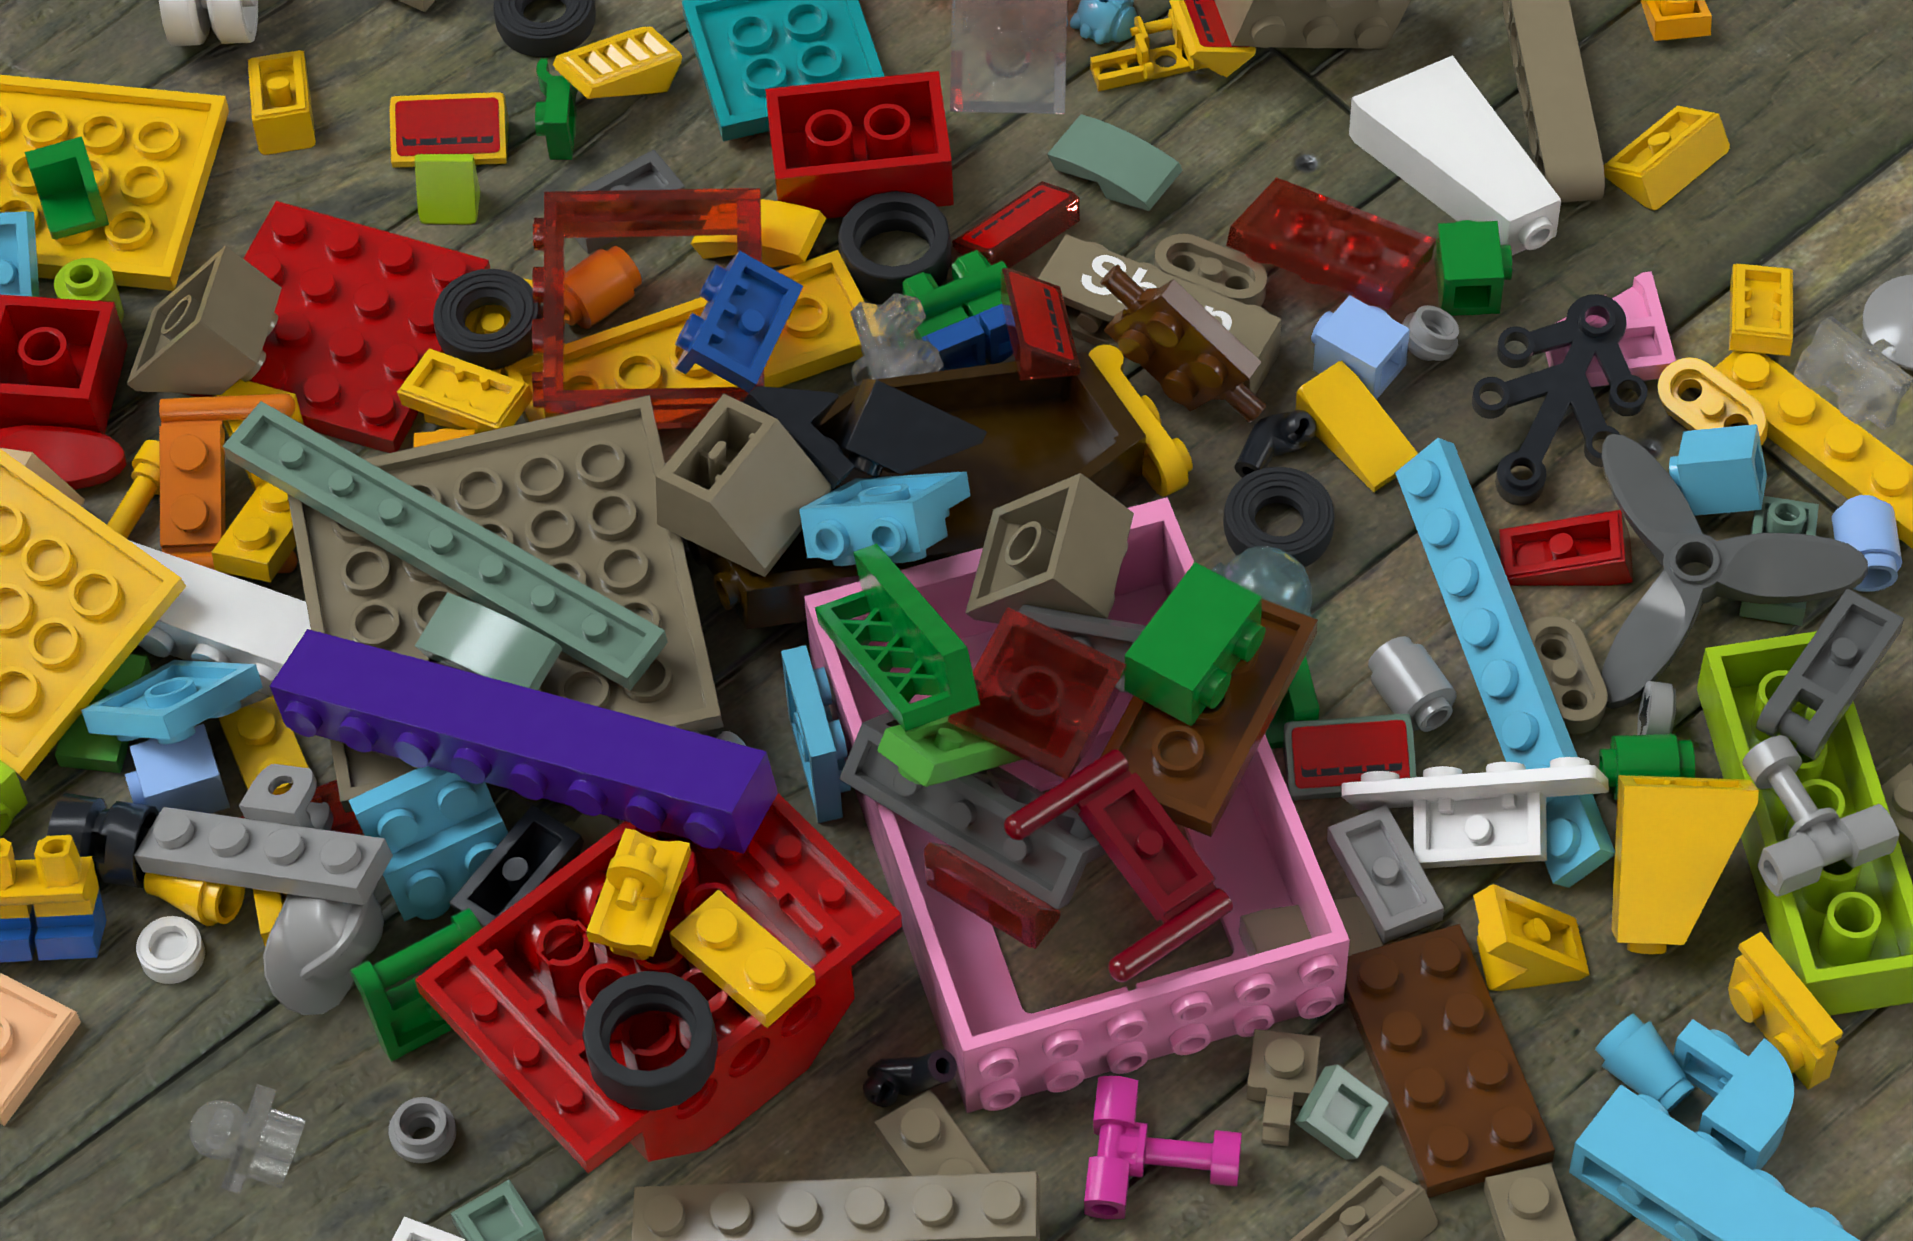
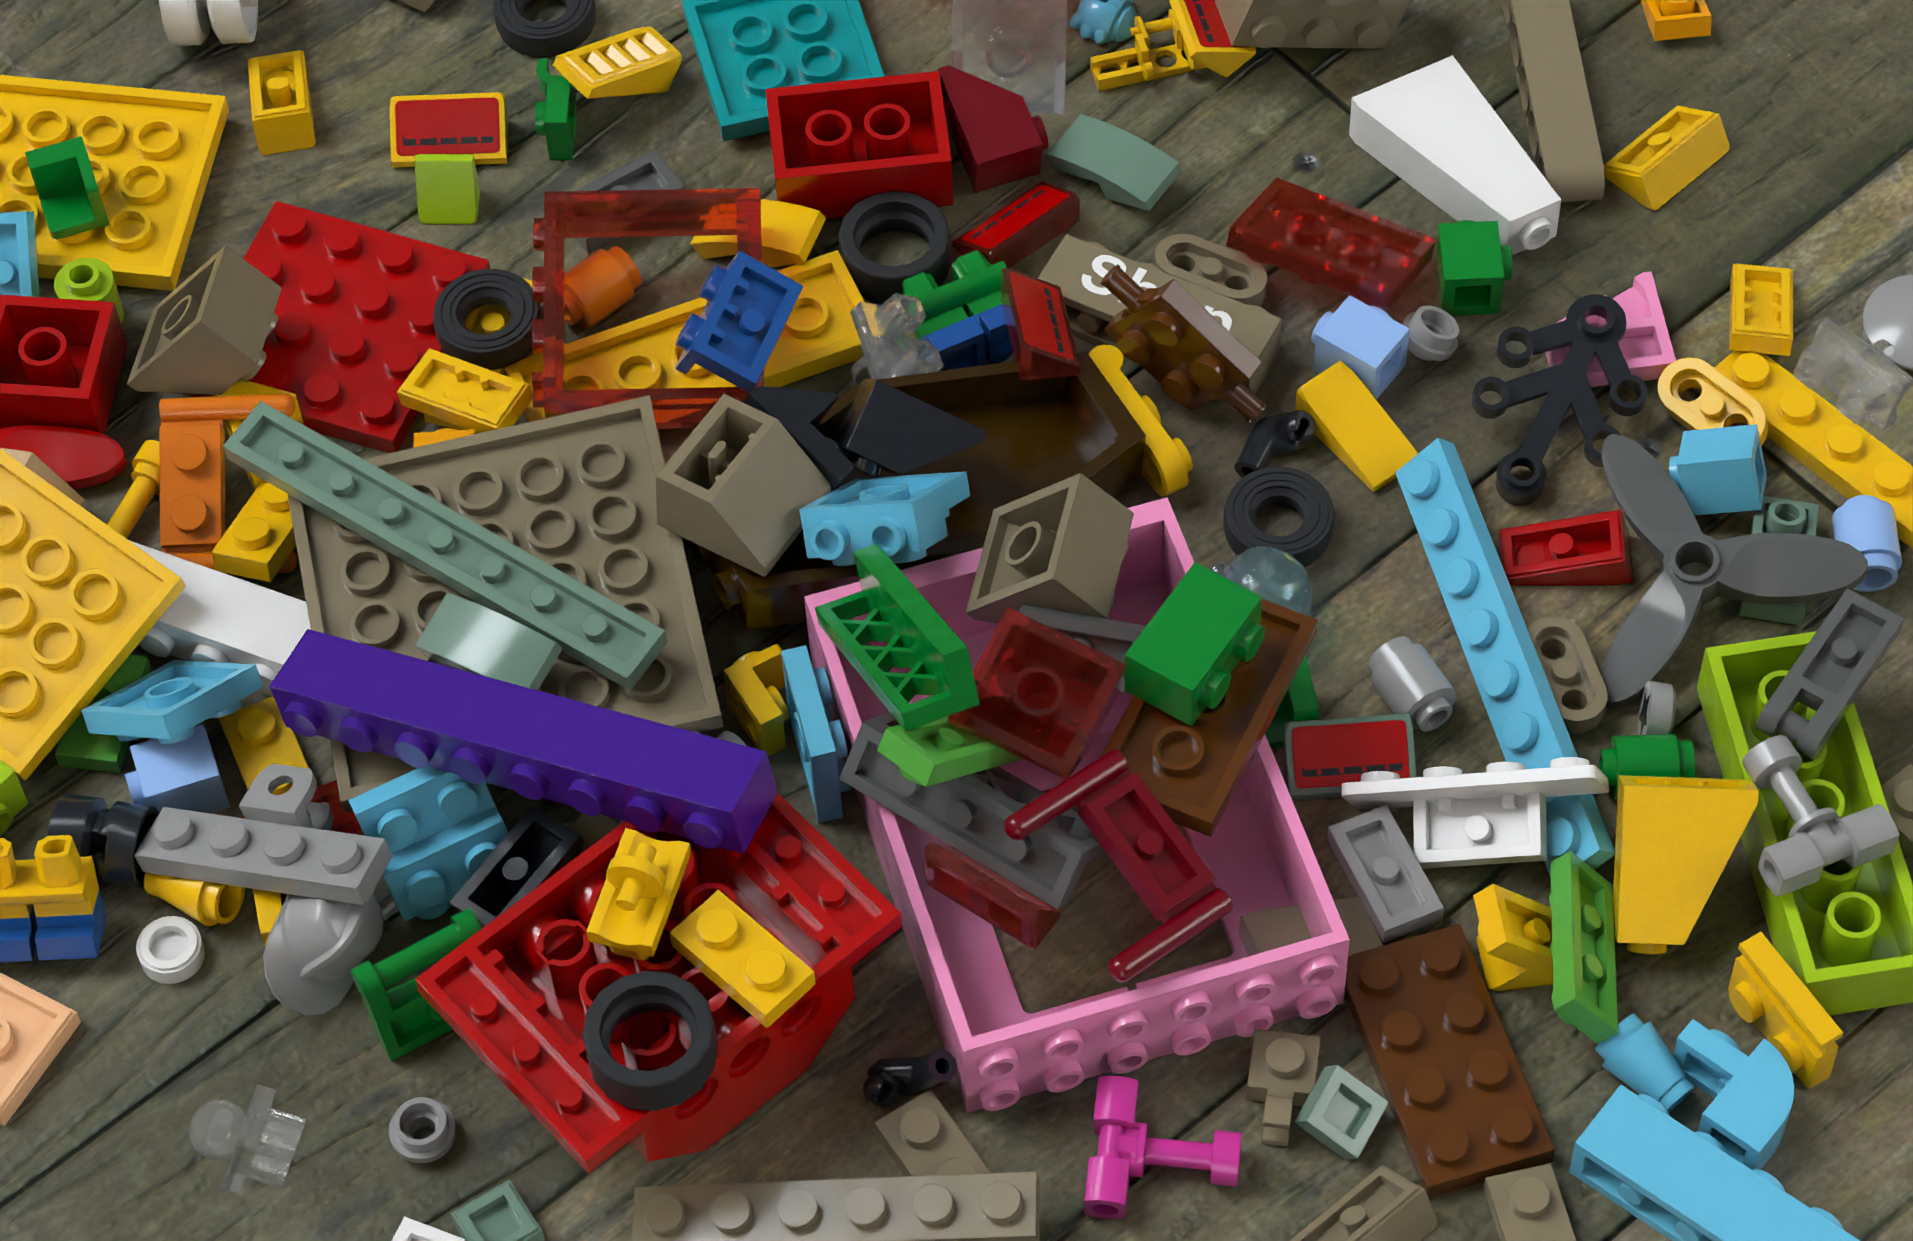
none -> yellow bracket [724,644,789,756]
none -> dark red slope [937,65,1049,193]
none -> bright green plate [1549,851,1618,1044]

